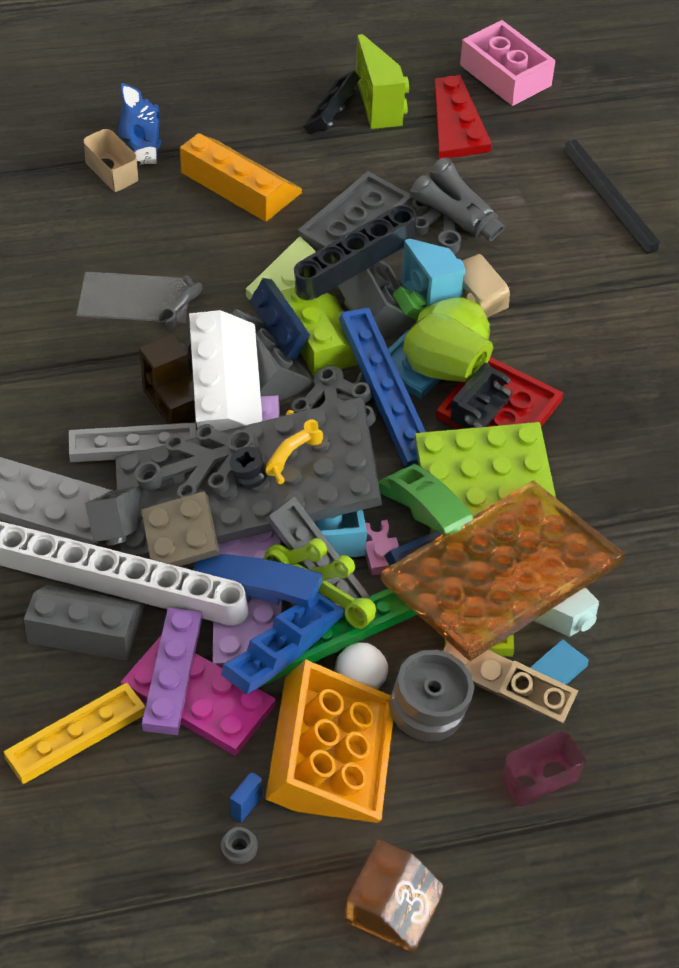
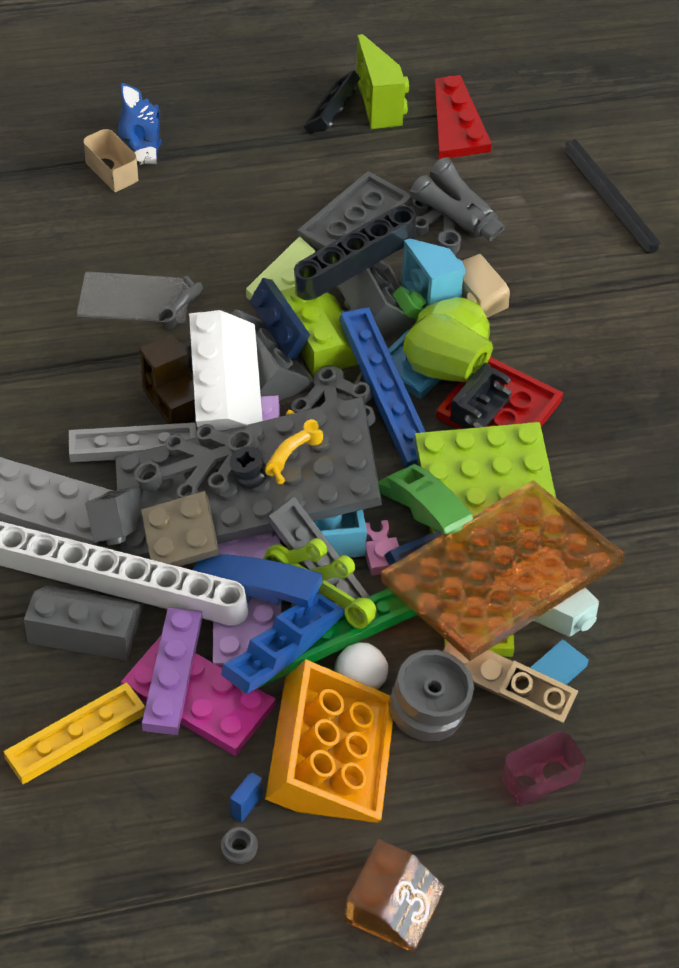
light orange slope [180,133,302,222] -> none
bright pink brick [460,20,555,106] -> none

